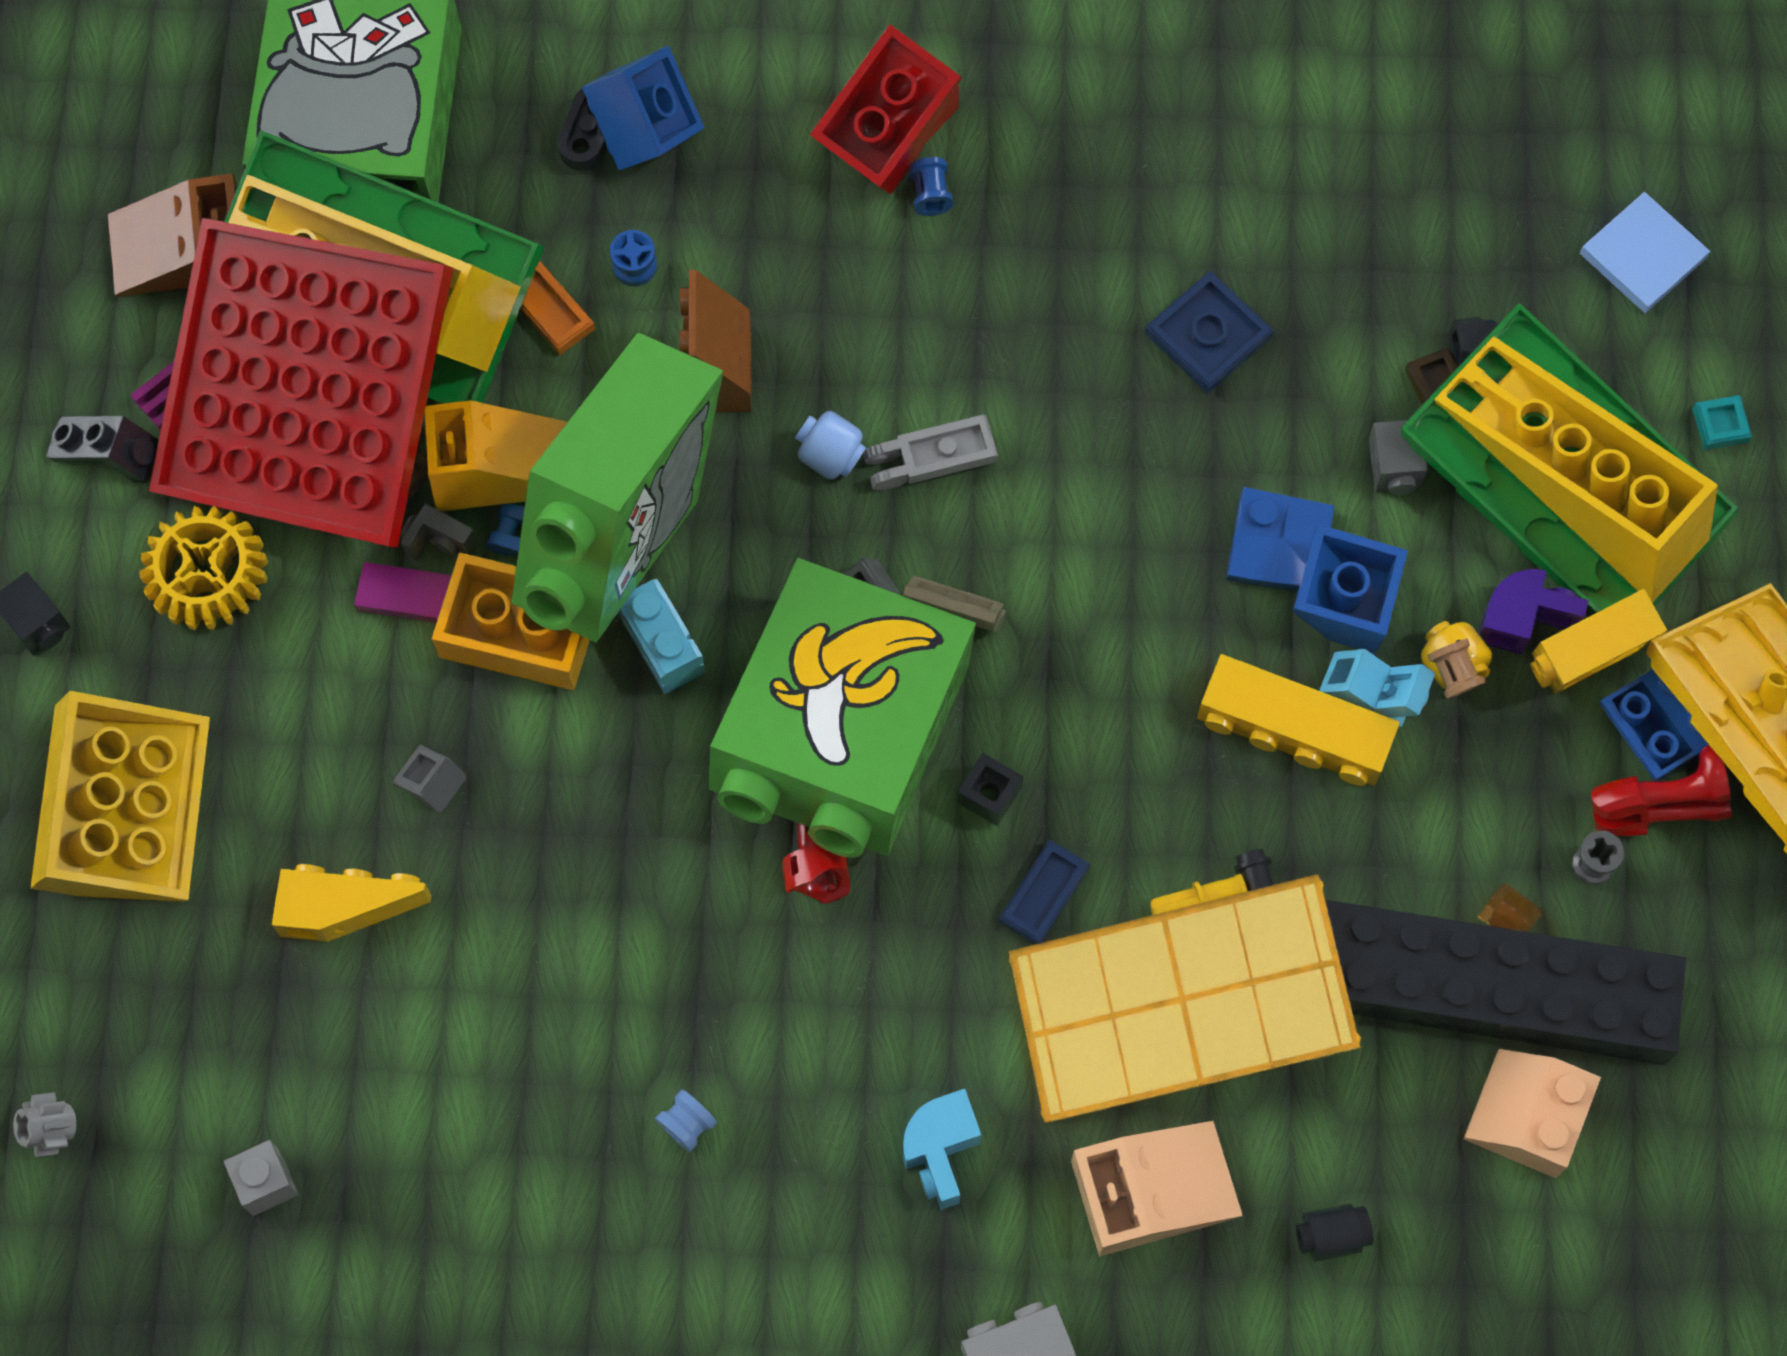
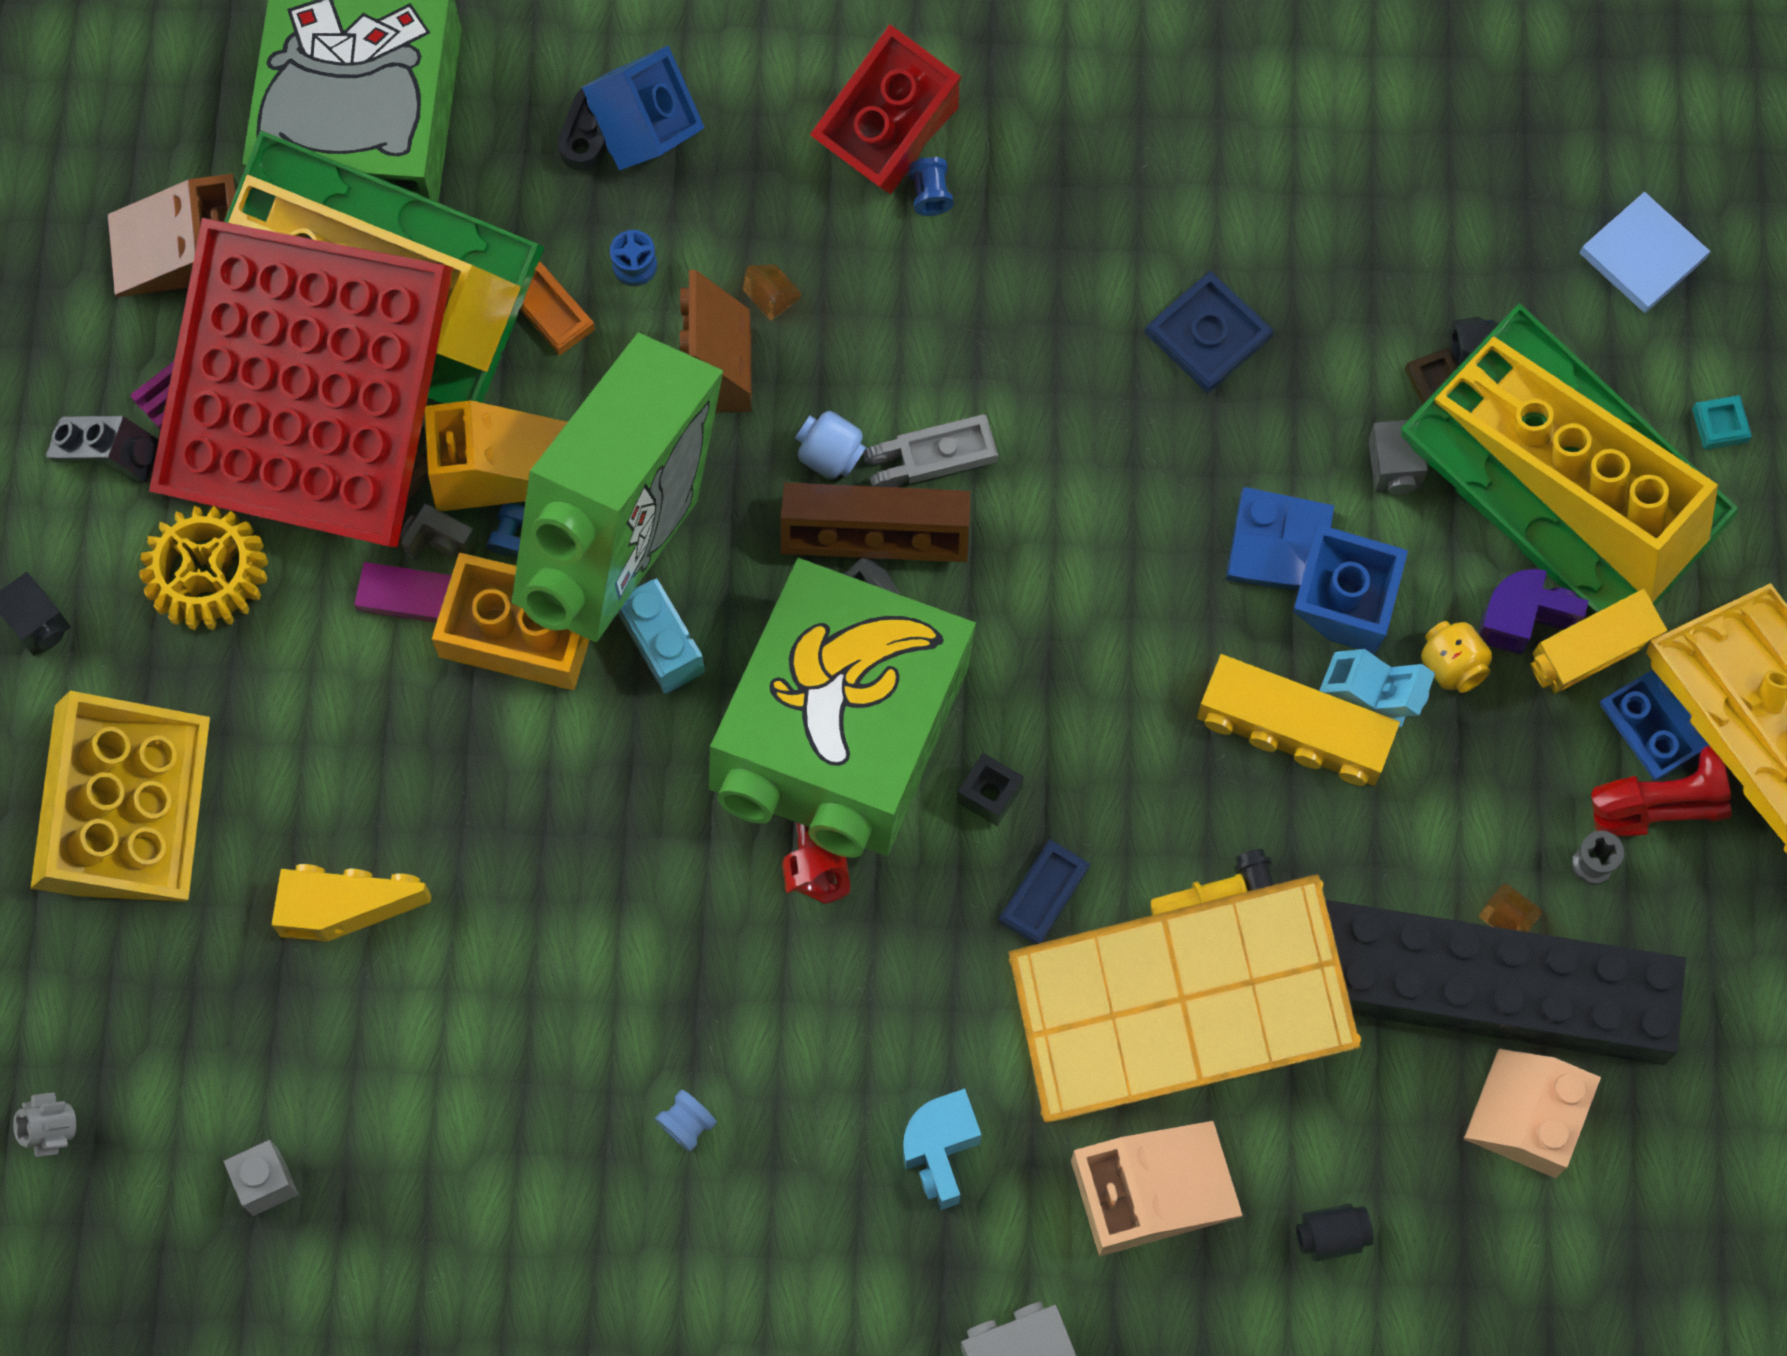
dark grey slope [392,745,466,813] -> none
dark tan slope [903,576,1006,633] -> none
medium nougat bush [1427,638,1486,699] -> none
none -> clear orange slope [743,264,802,321]
none -> reddish brown brick [781,482,971,562]

